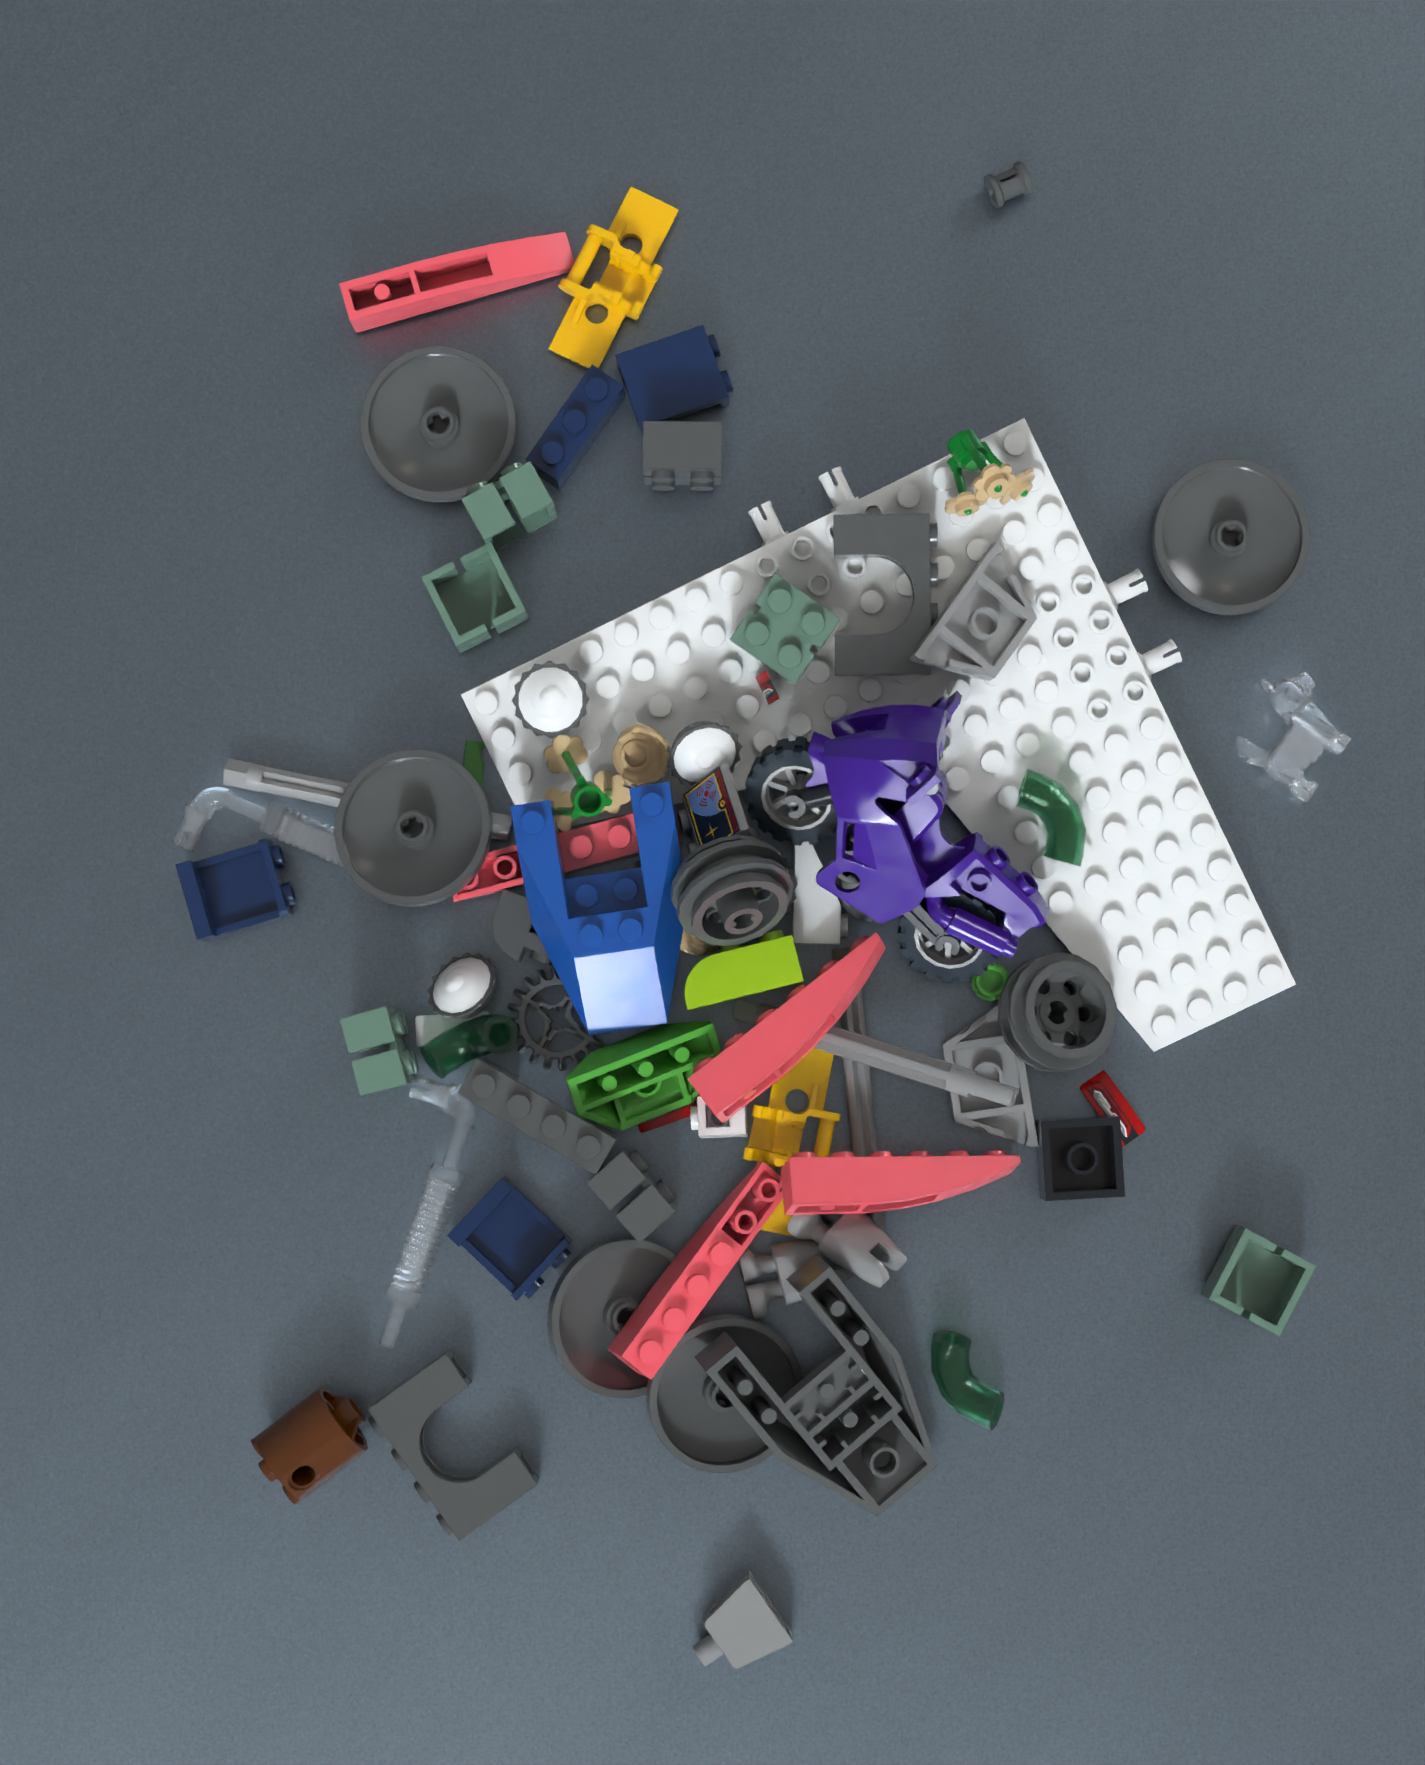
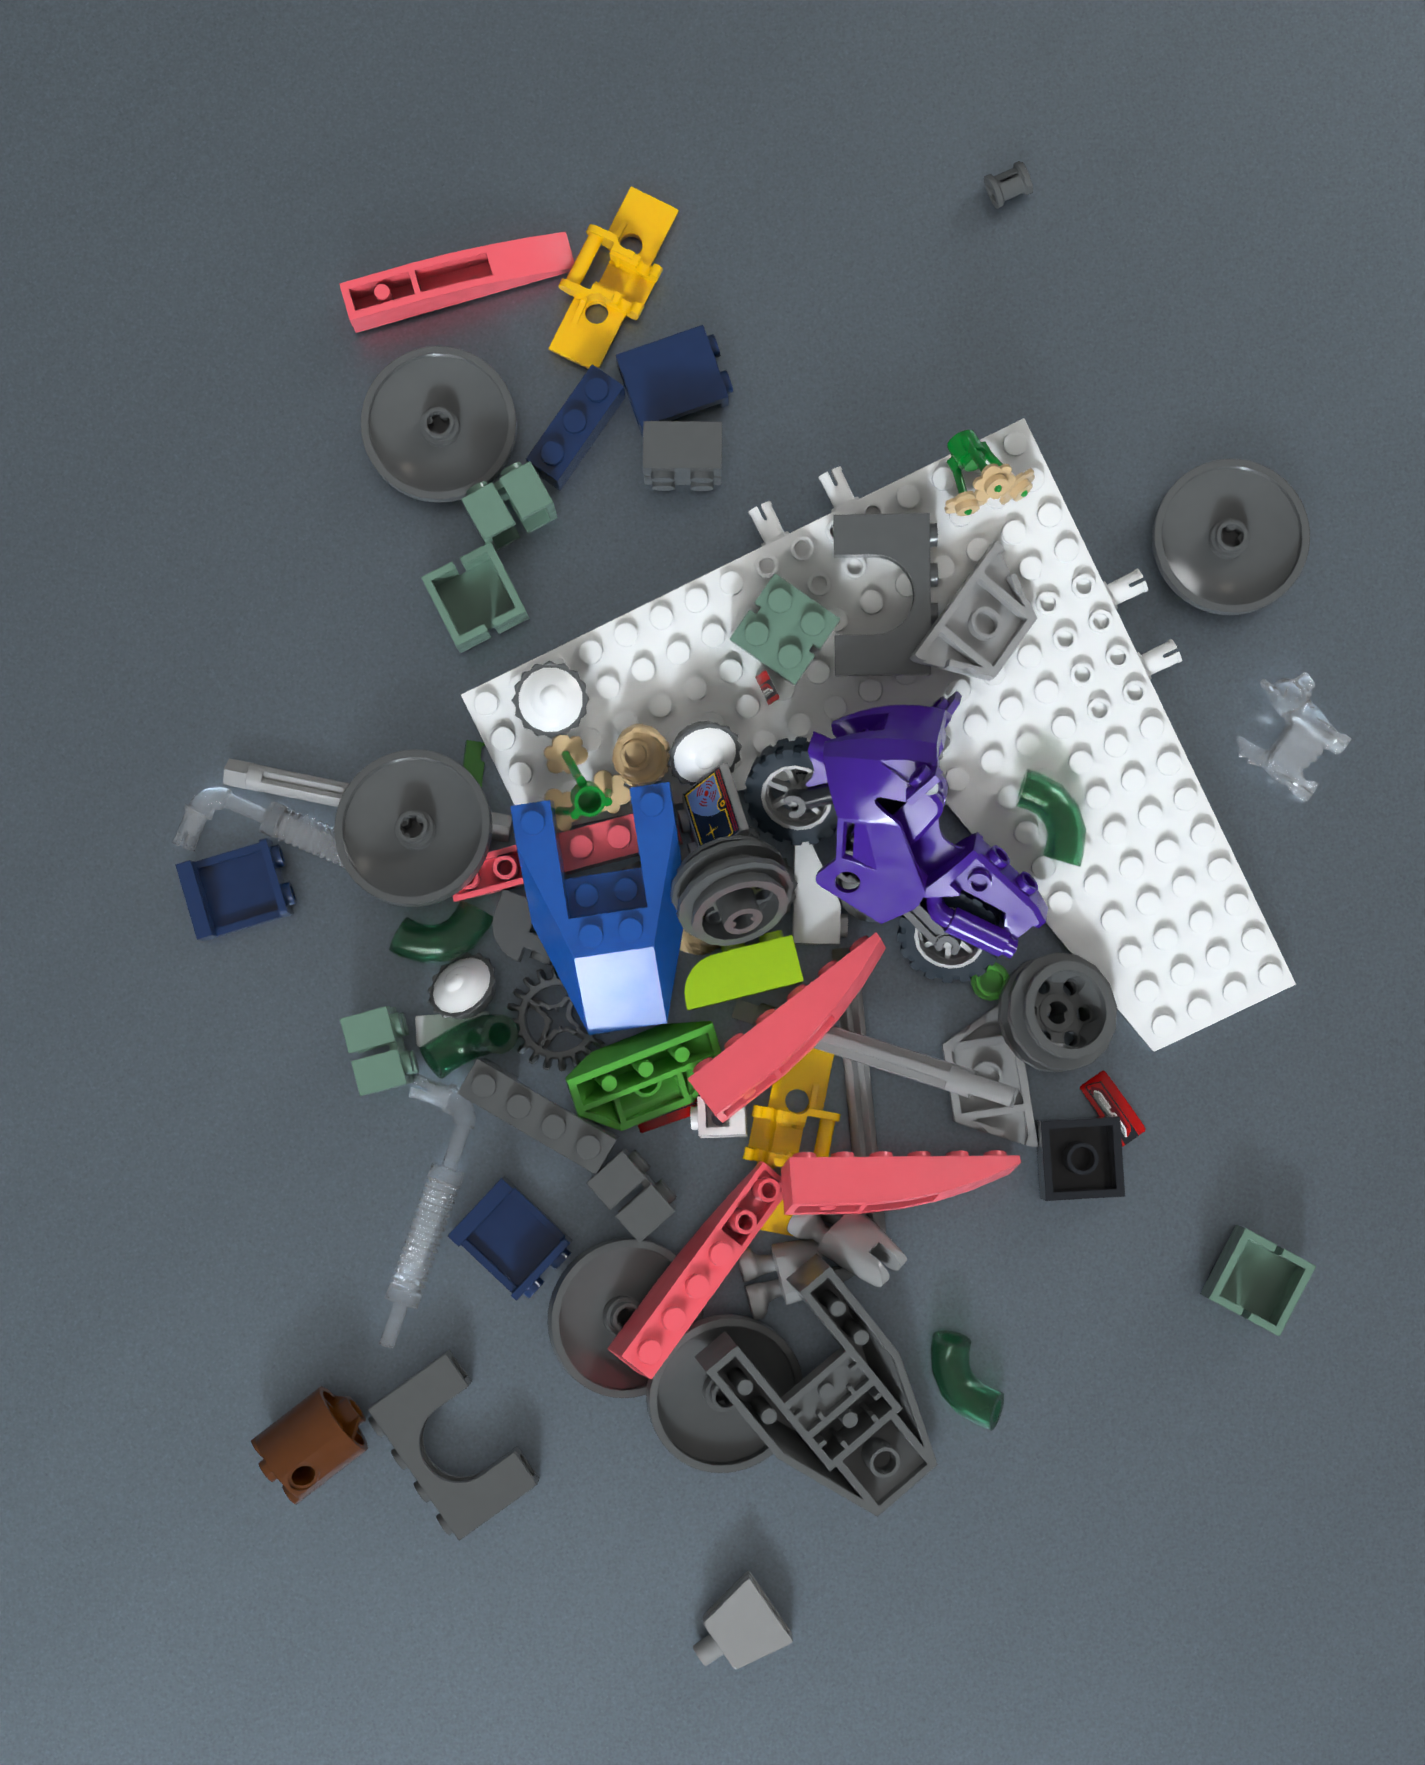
none -> clear green cylinder [389,900,493,964]

